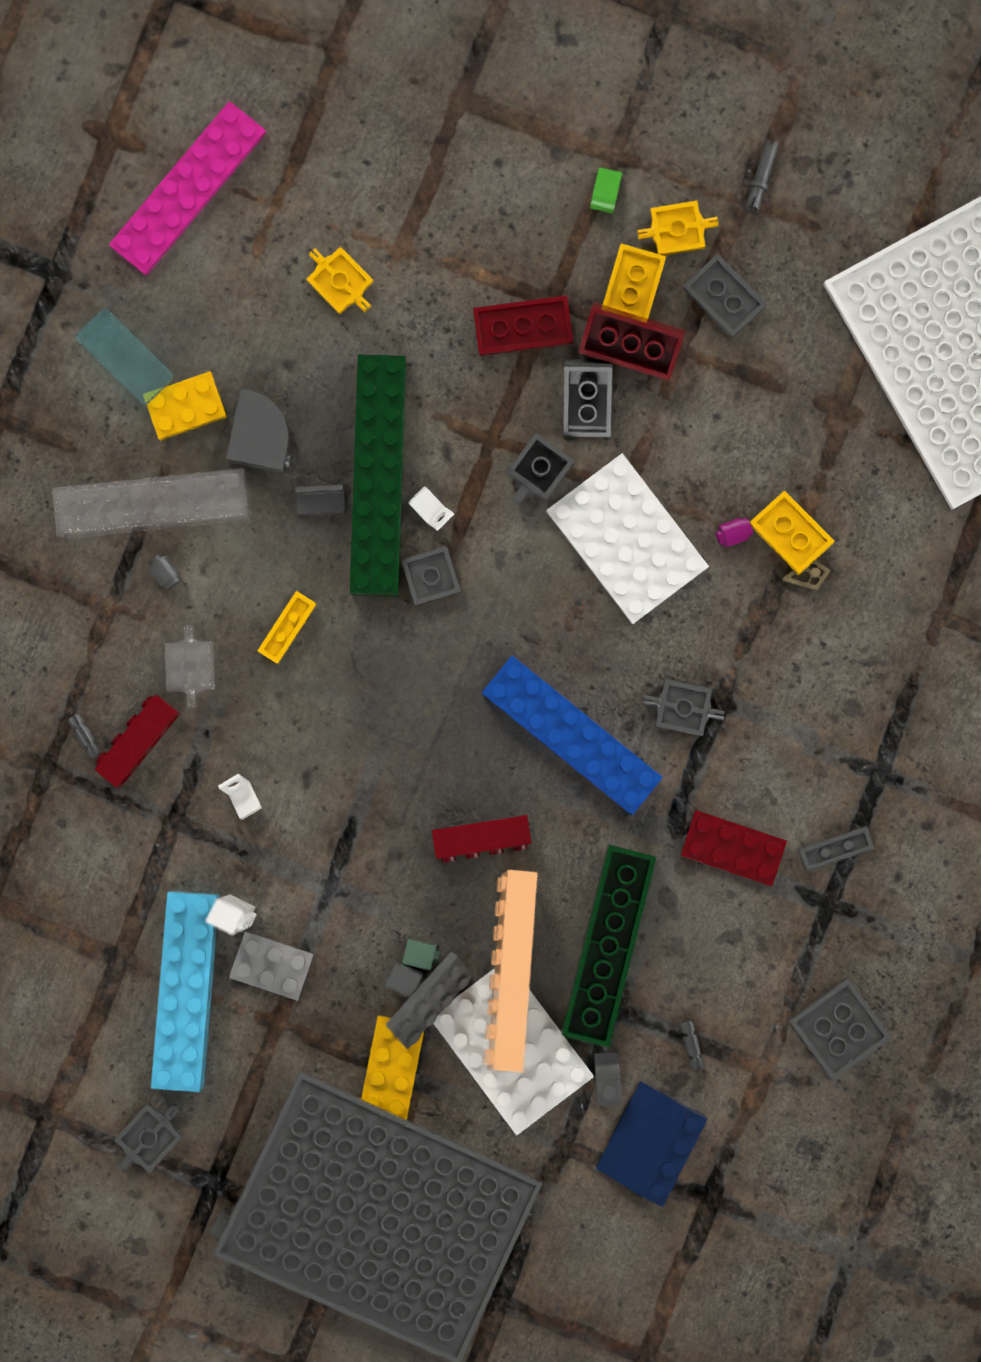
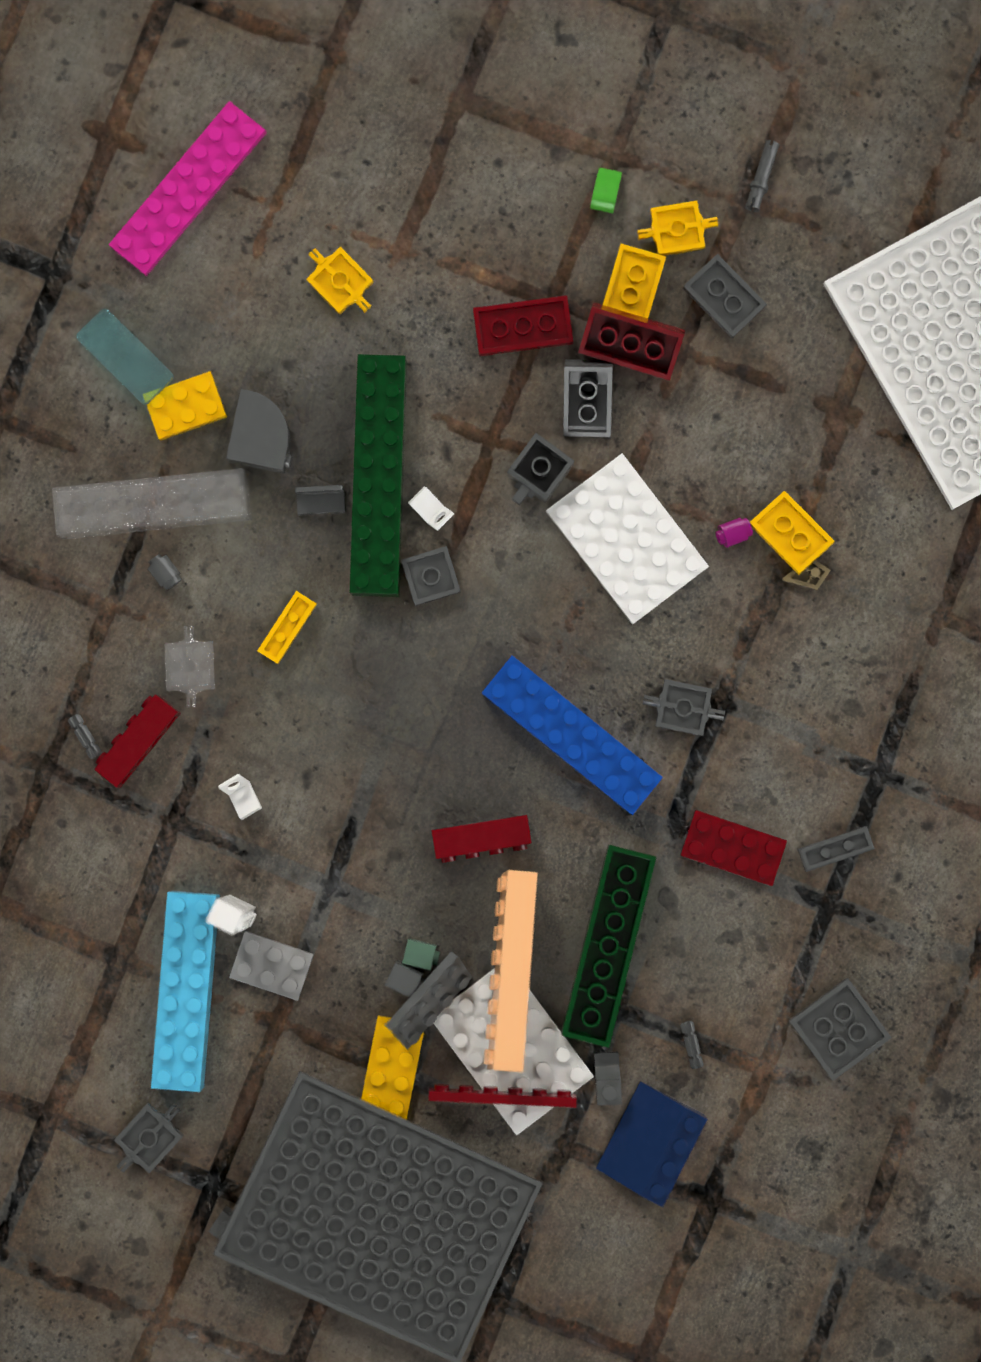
none -> dark red plate [429,1084,577,1108]

